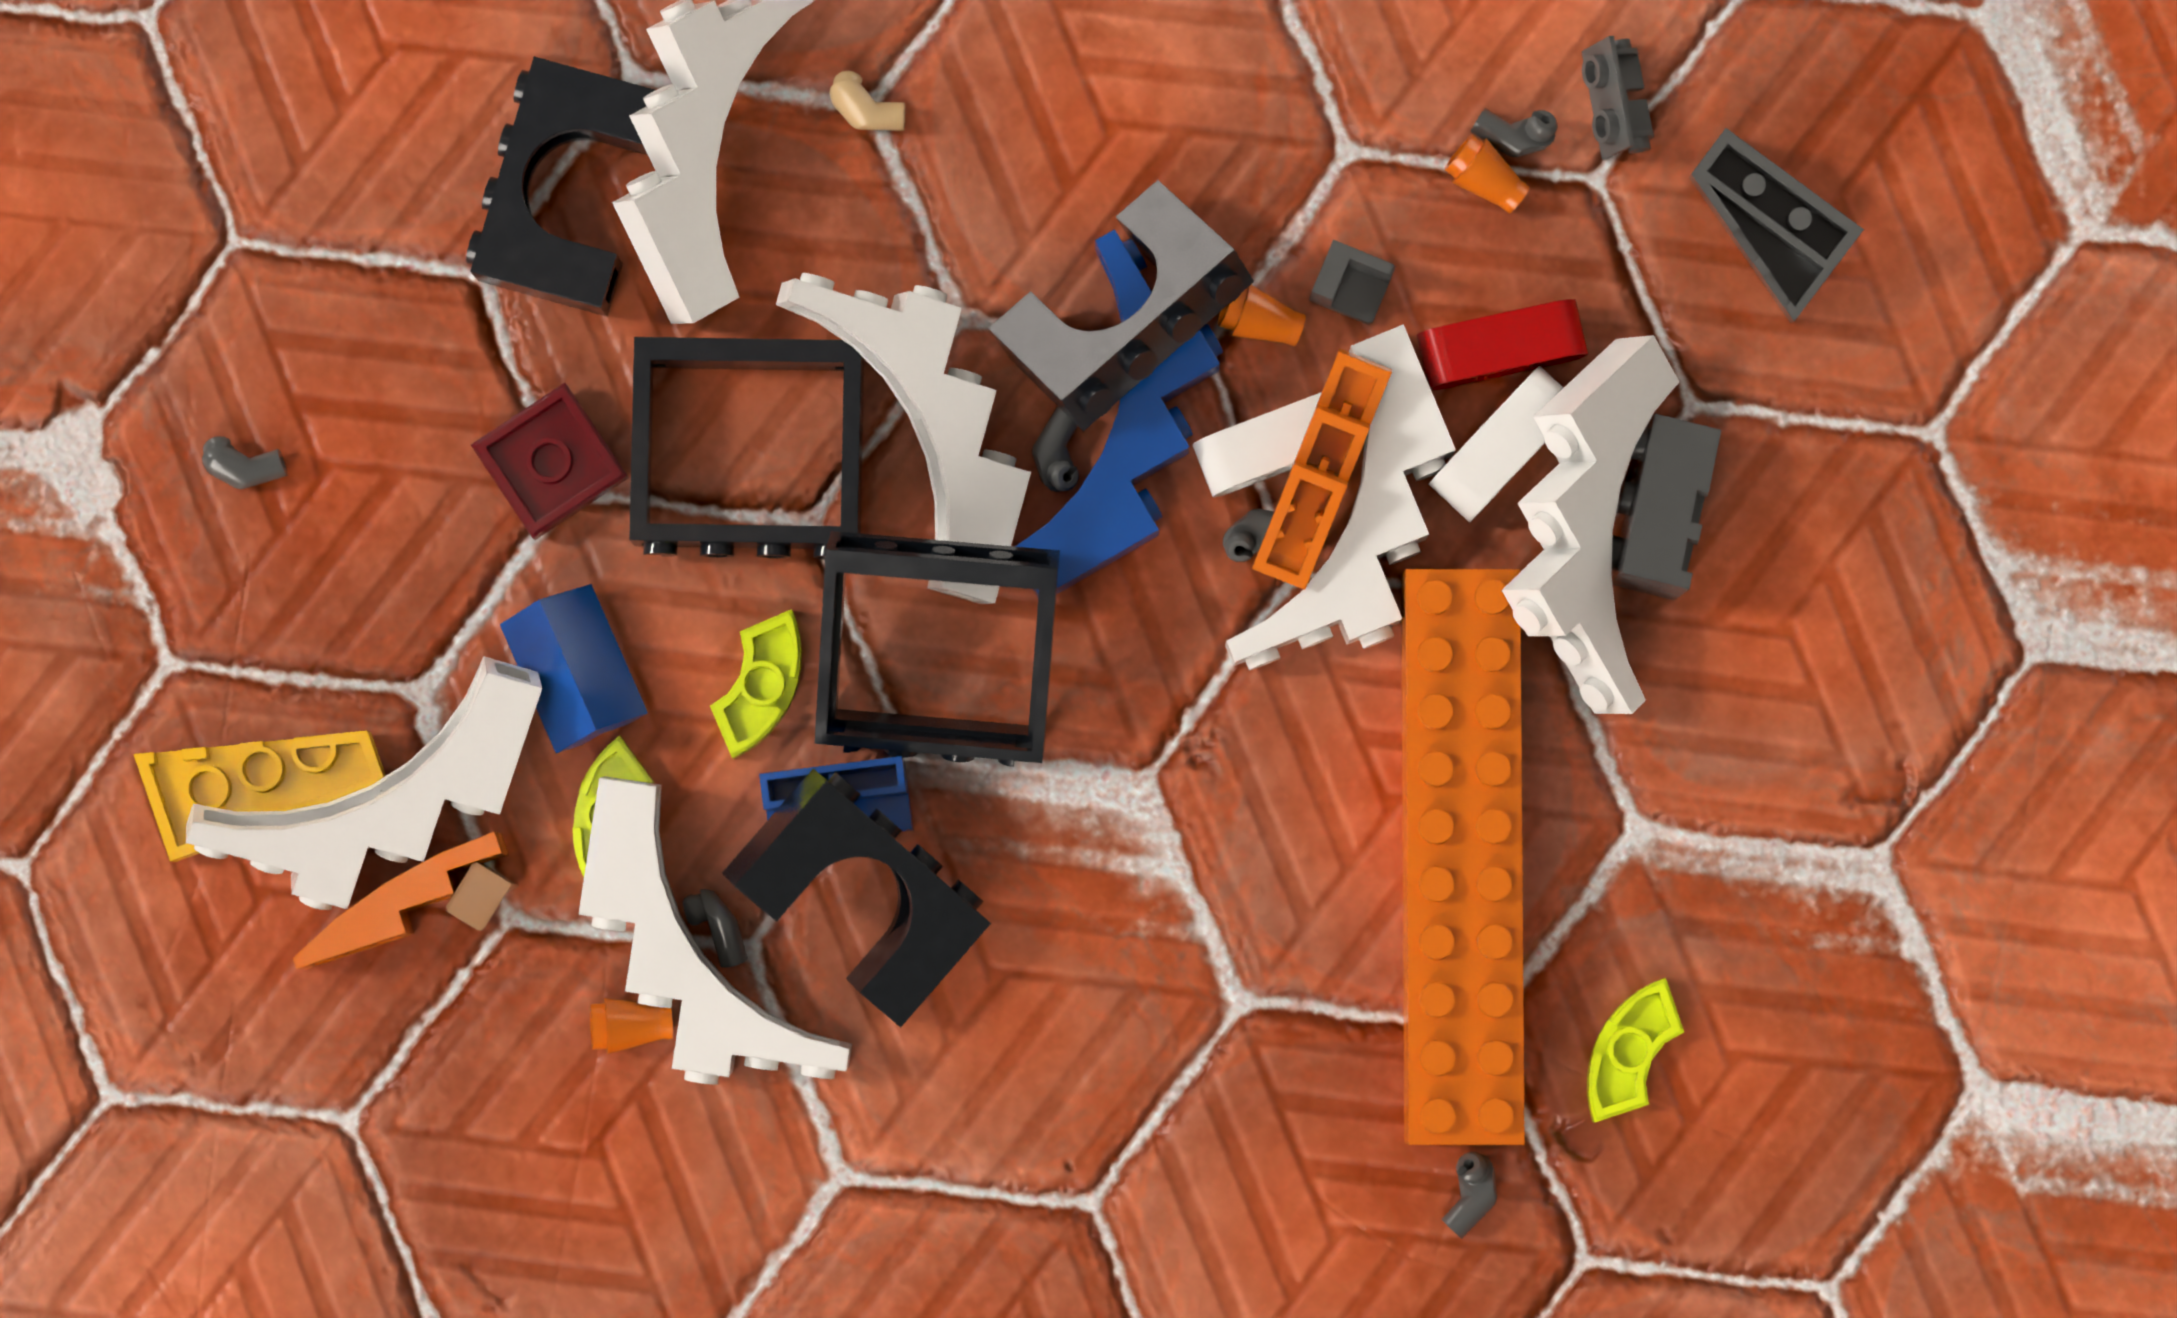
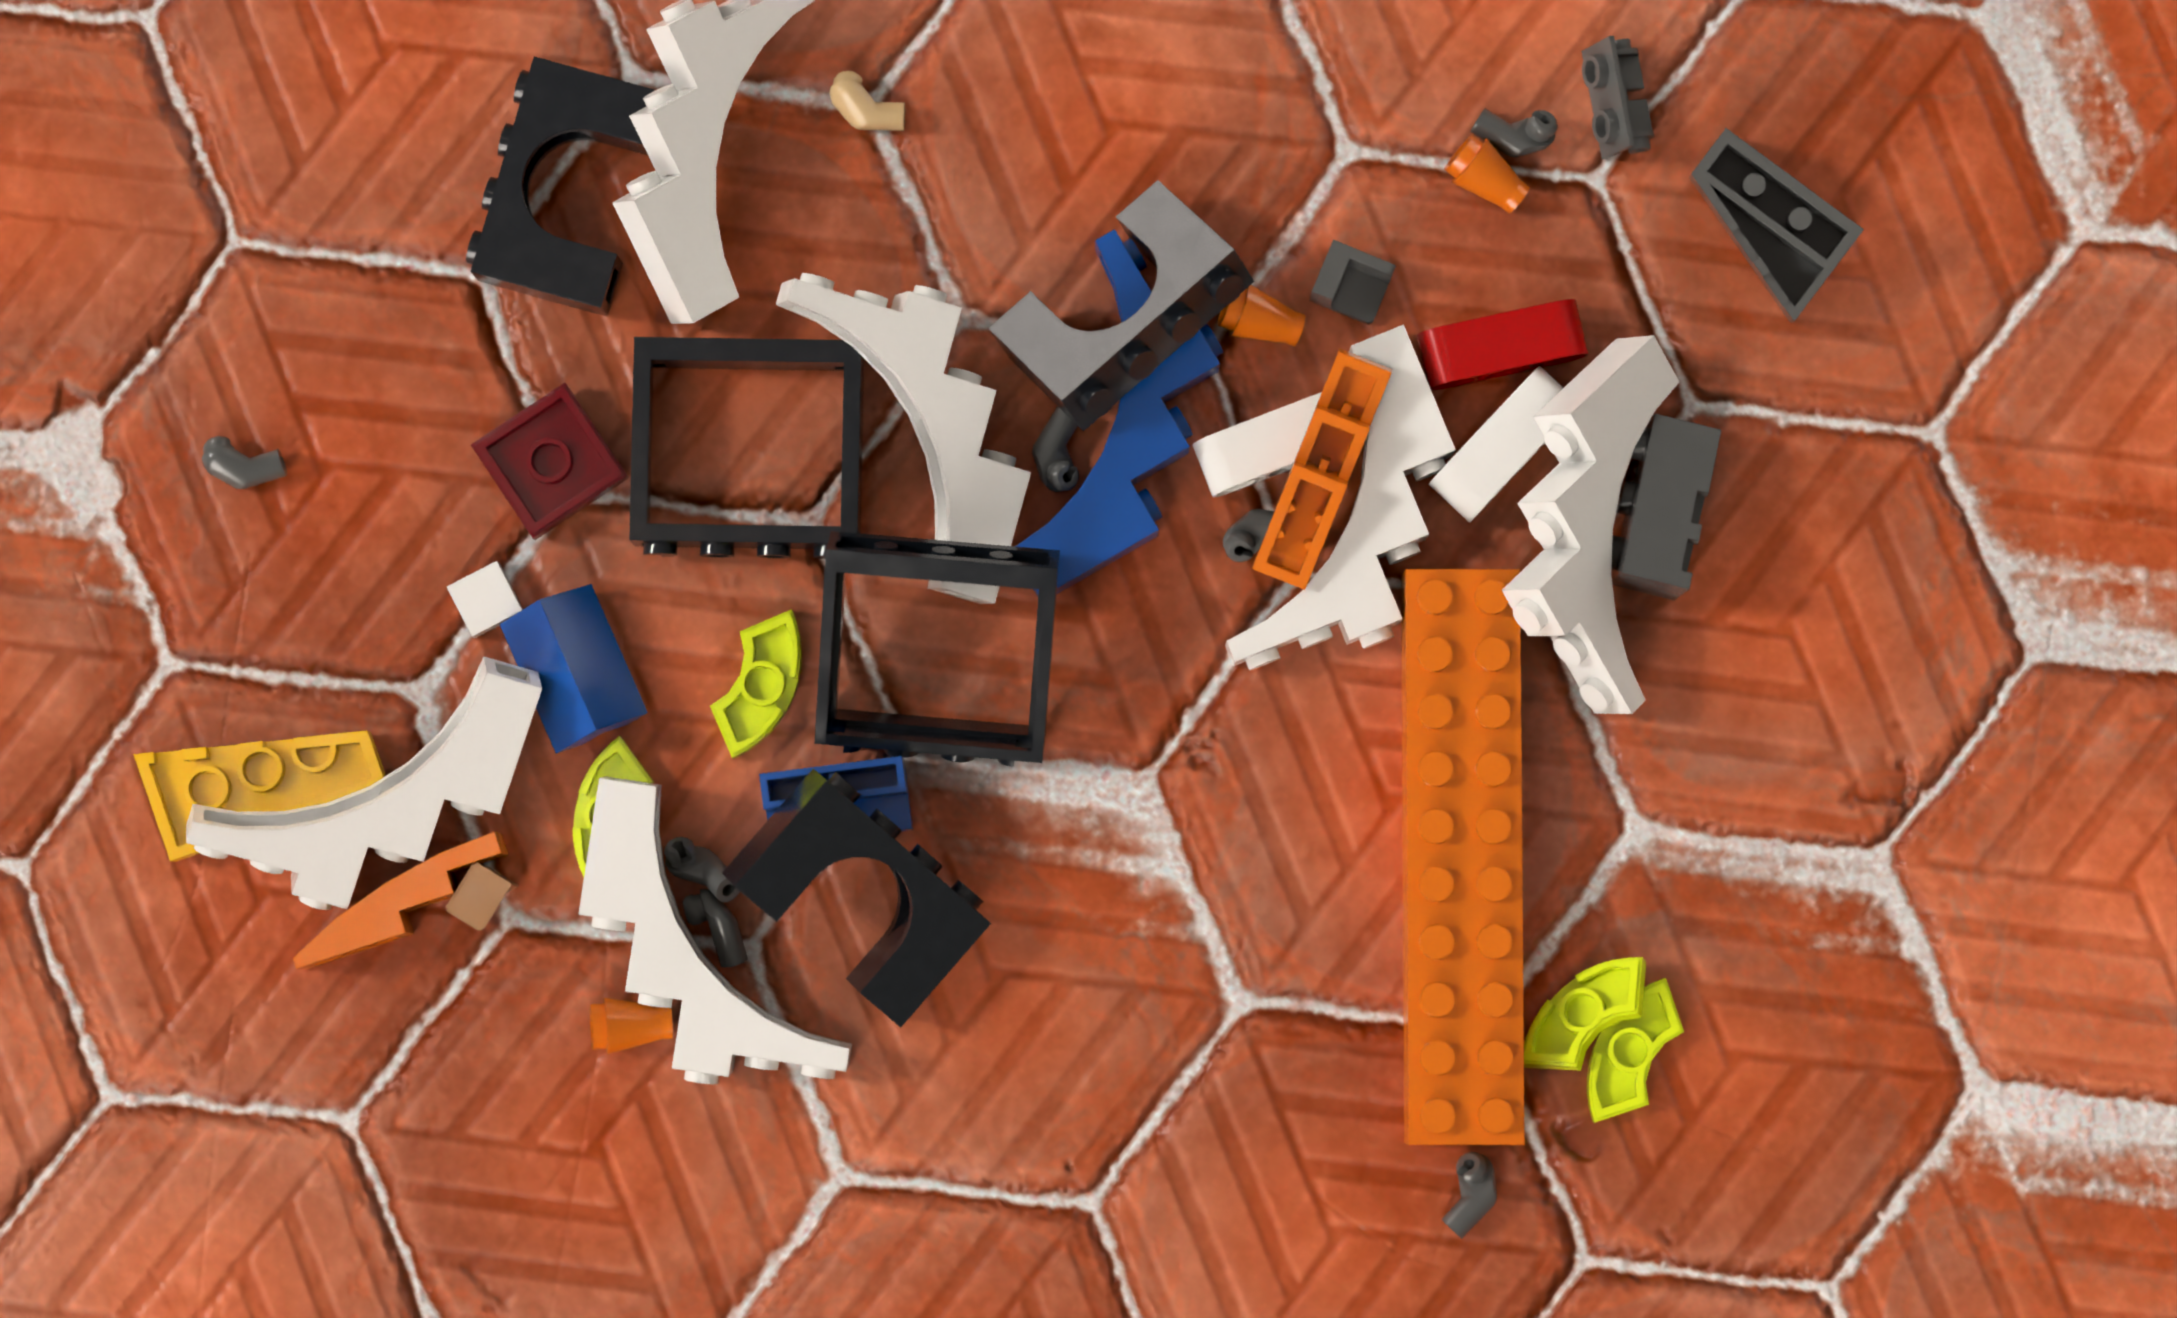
none -> white tile [447,561,523,638]
none -> dark grey arm [664,837,740,902]
none -> neon yellow tile [1524,957,1646,1071]

